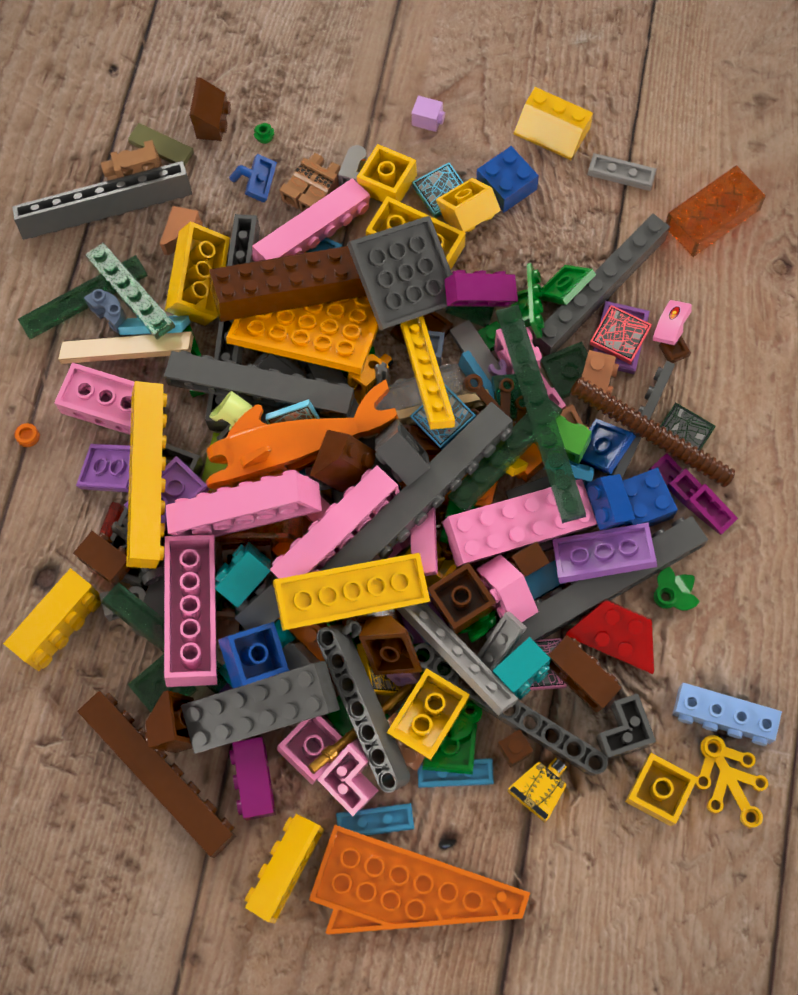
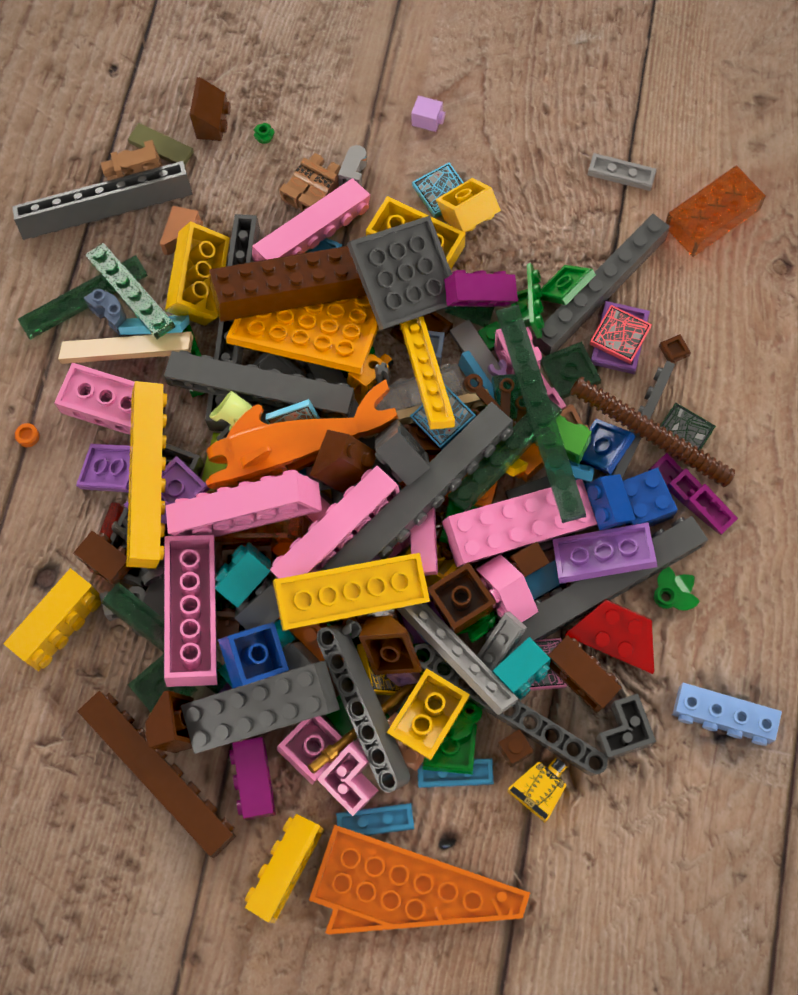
blue plate [229,154,277,203] -> none
yellow brick [357,144,417,202] -> none
blue brick [476,146,539,213] -> none
yellow slope [514,87,593,160] -> none
nougat bracket [582,350,619,397] -> none
yellow brick [625,753,698,826] -> none
bright pink slope [653,300,692,345] -> none
yellow plant [695,735,768,828] -> none

